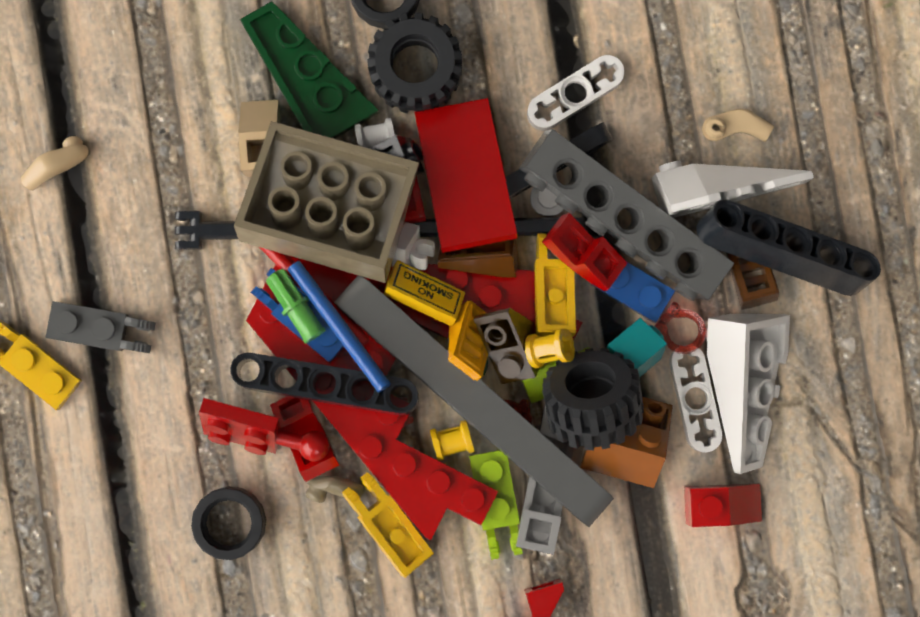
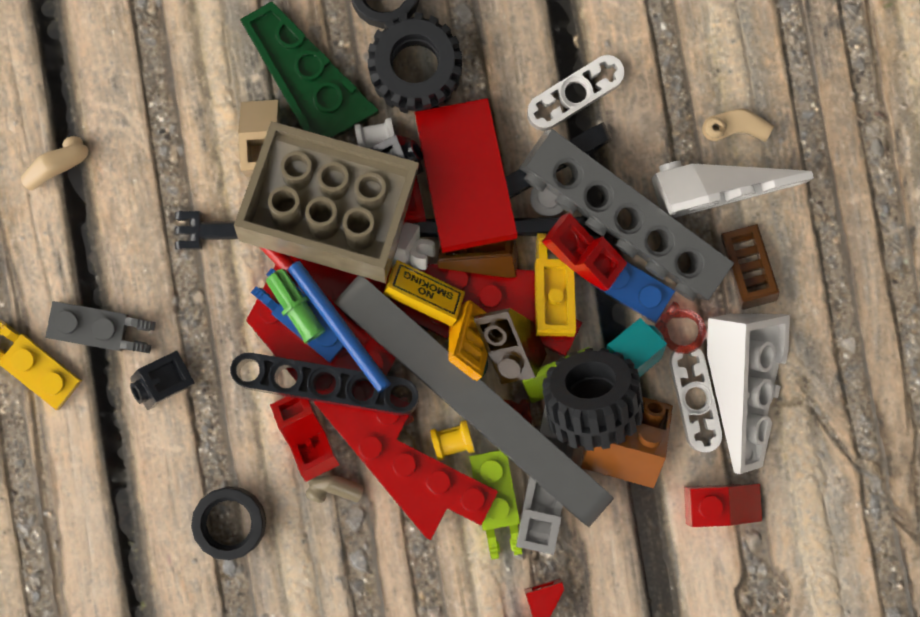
red plate [199,398,330,462] -> none
yellow hinge [342,472,434,578] -> none
yellow bush [525,328,575,369] -> none
black beam [696,200,881,296] -> none
none -> black bracket [130,350,195,410]

